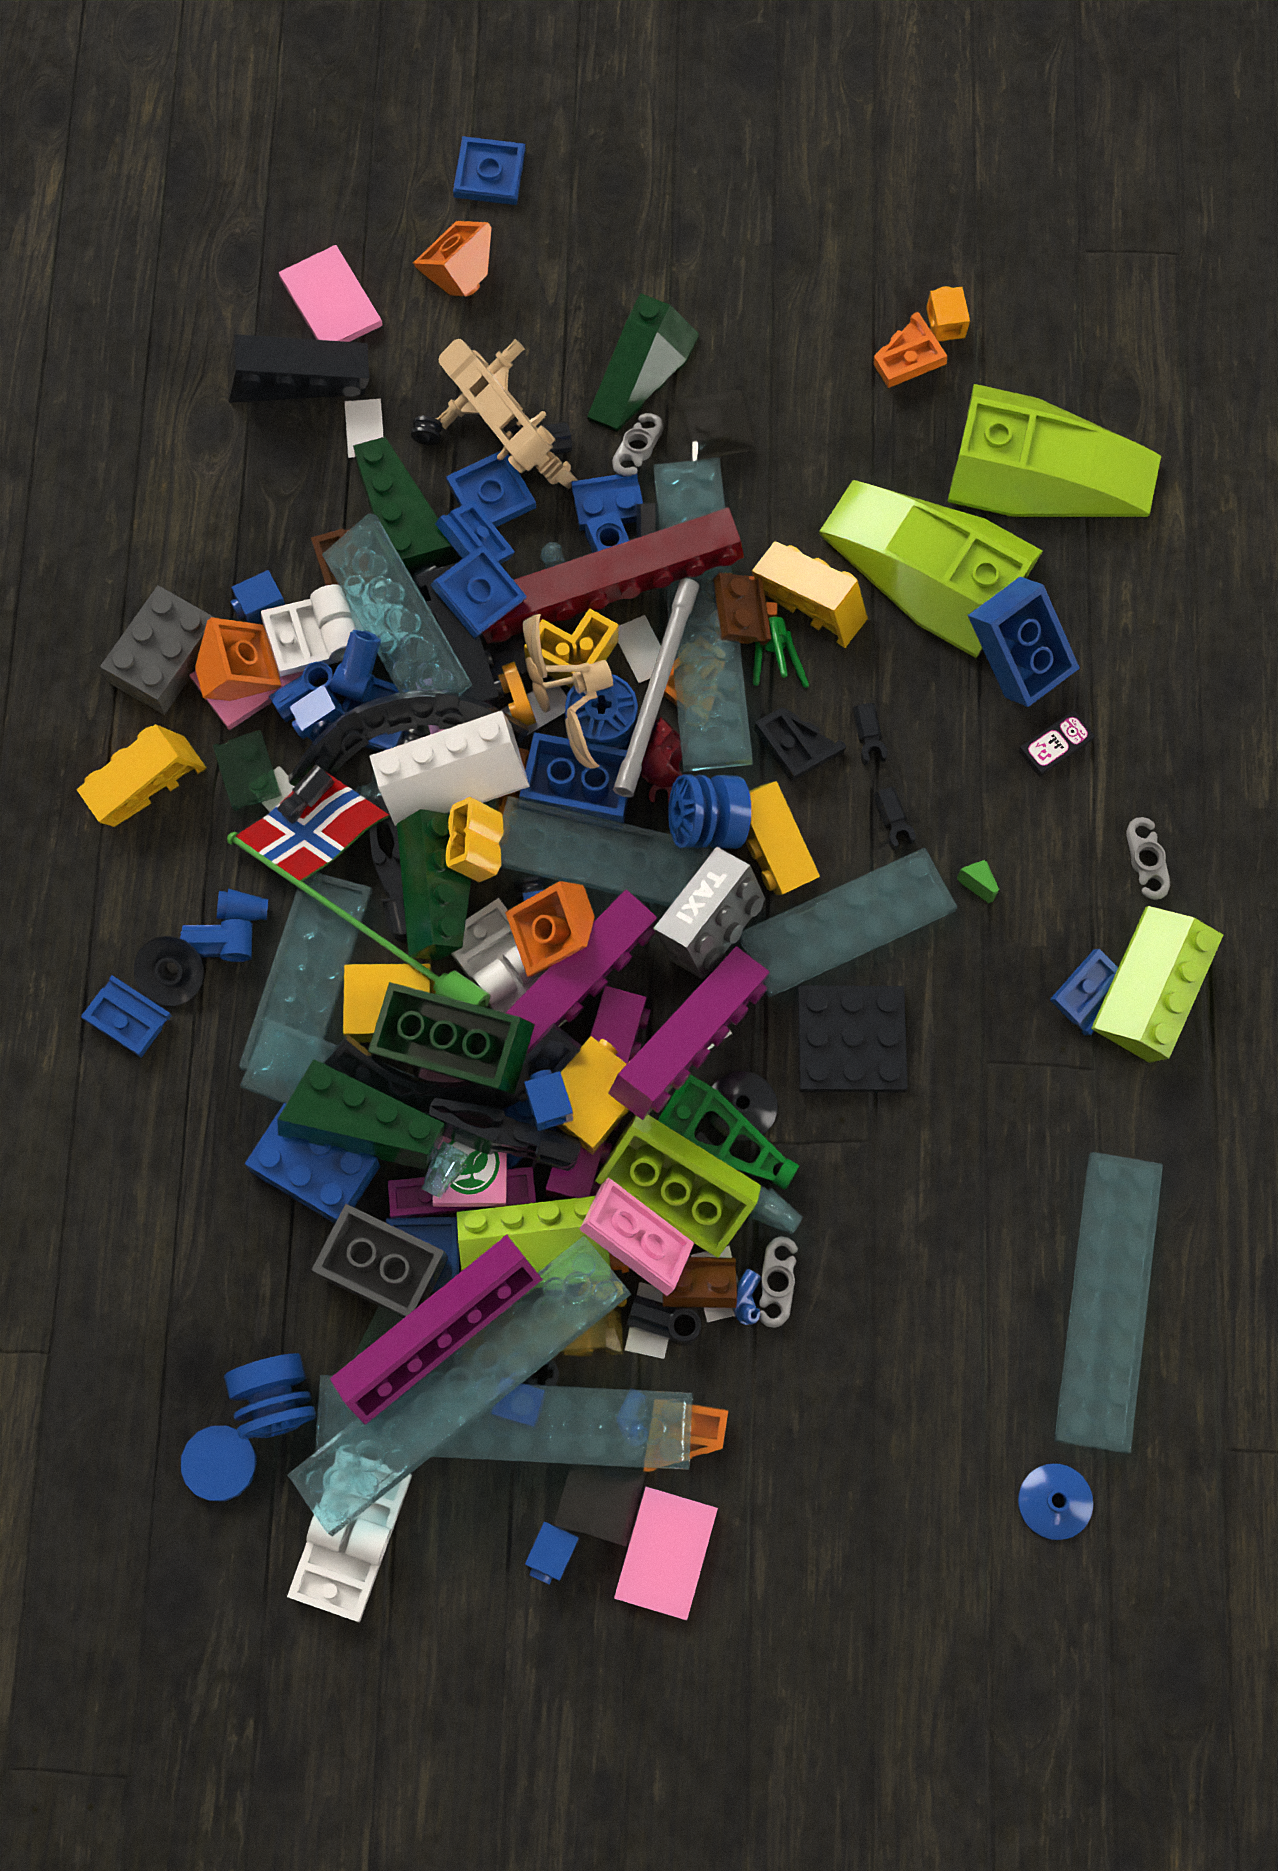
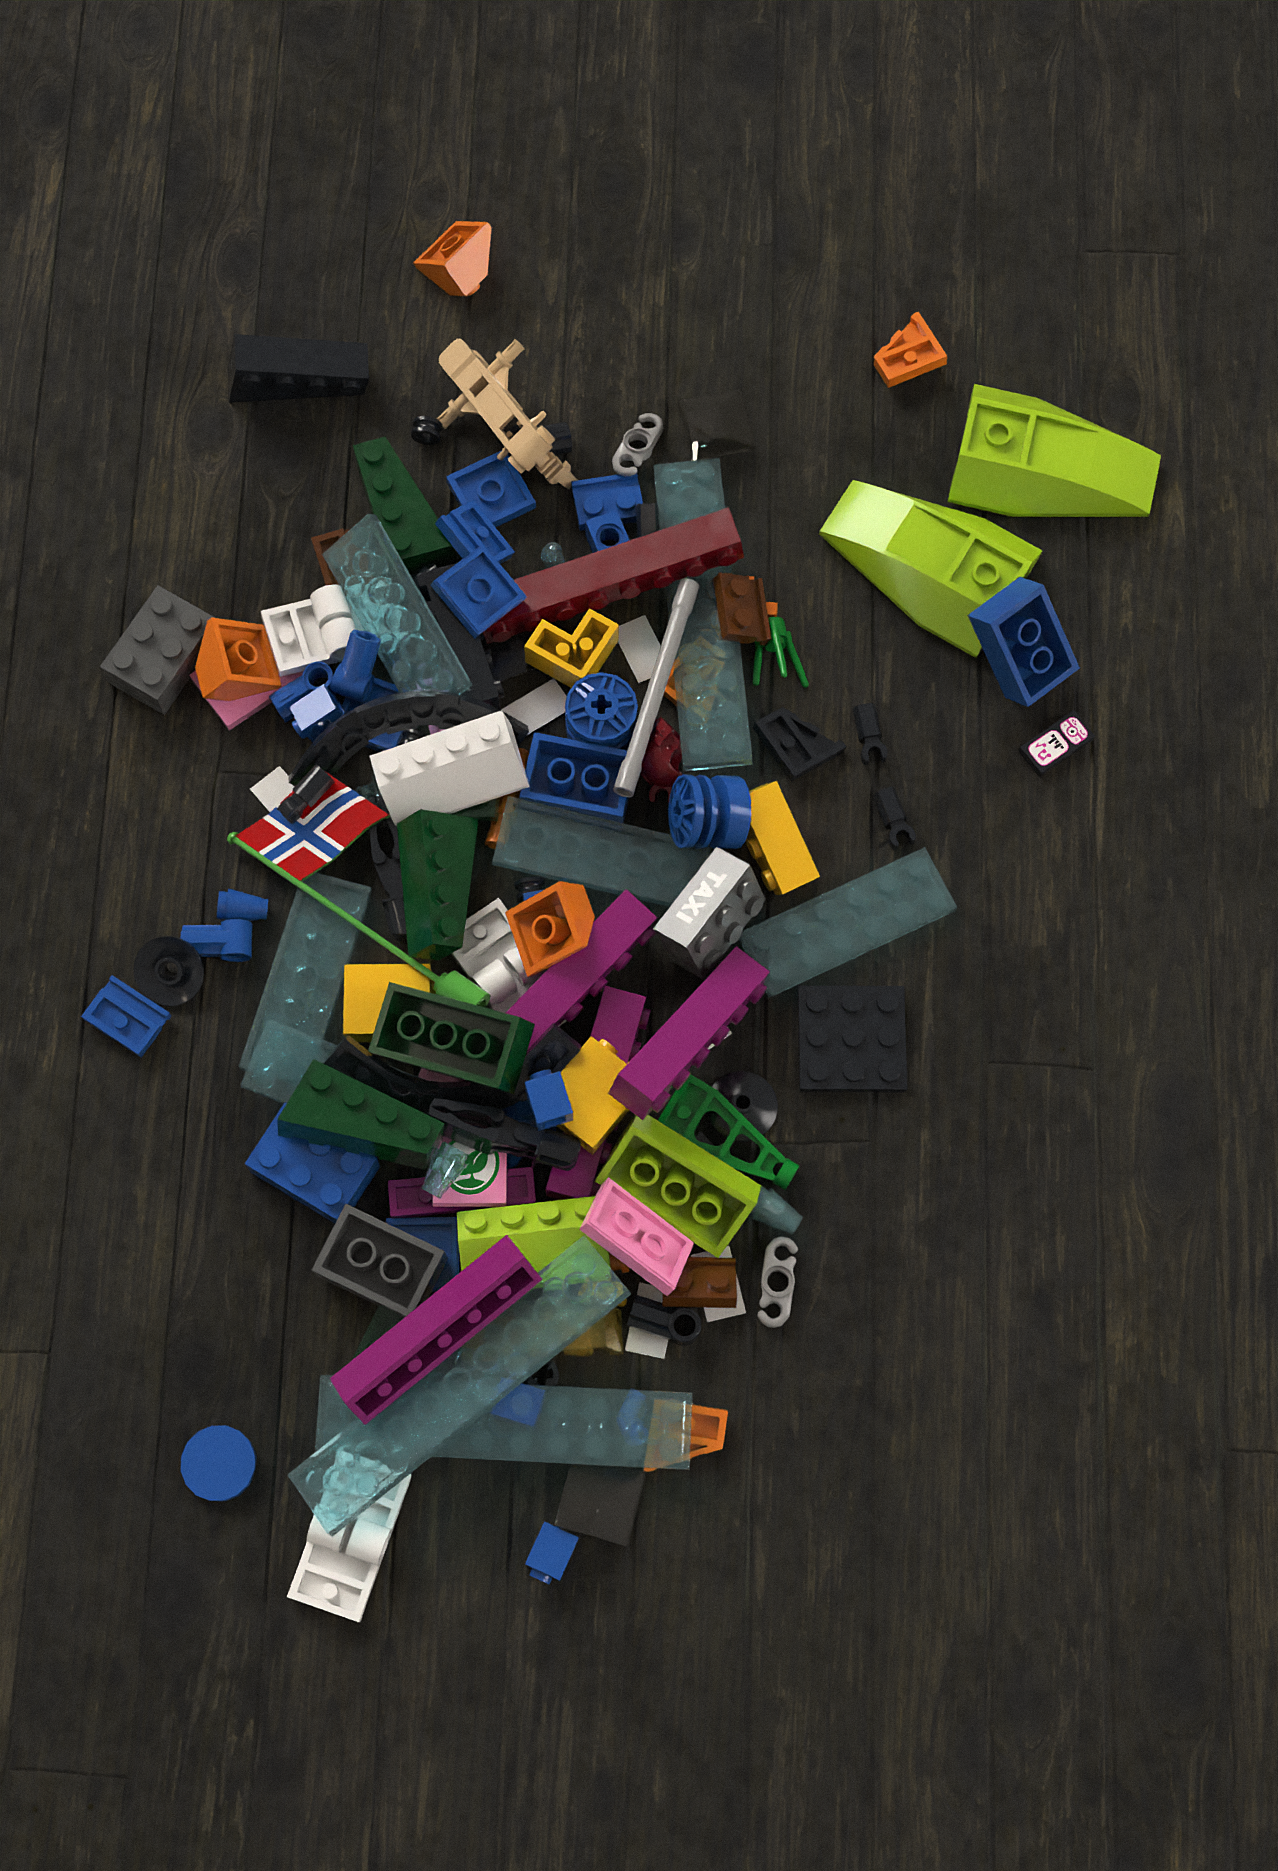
yellow wedge [76,724,207,827] -> none
clear green plate [213,730,282,811] -> none
blue wheel [224,1353,317,1439] -> none
blue brick [230,570,285,624] -> none
bright pink tile [278,245,382,342] -> none
white sticker [344,399,383,458] -> none
yellow brick [446,797,504,882] -> none
blue tile [453,136,526,205] -> none
light orange plate [498,661,537,726] -> none
tan plant [523,614,613,769] -> none
dark green wedge [587,293,699,432] -> none
bright pink tile [614,1487,718,1621] -> none
blue arm [733,1269,762,1325] -> none
yellow wedge [752,541,868,648] -> none
light orange brick [926,286,970,341] -> none
bright green slope [957,860,999,903] -> none
blue dish [1018,1464,1093,1540] -> none
blue plate [1050,949,1118,1035] -> none
clear light blue plate [1054,1152,1163,1454] -> none
slope [1091,906,1223,1063] -> none
light grey piece [1126,817,1170,900] -> none

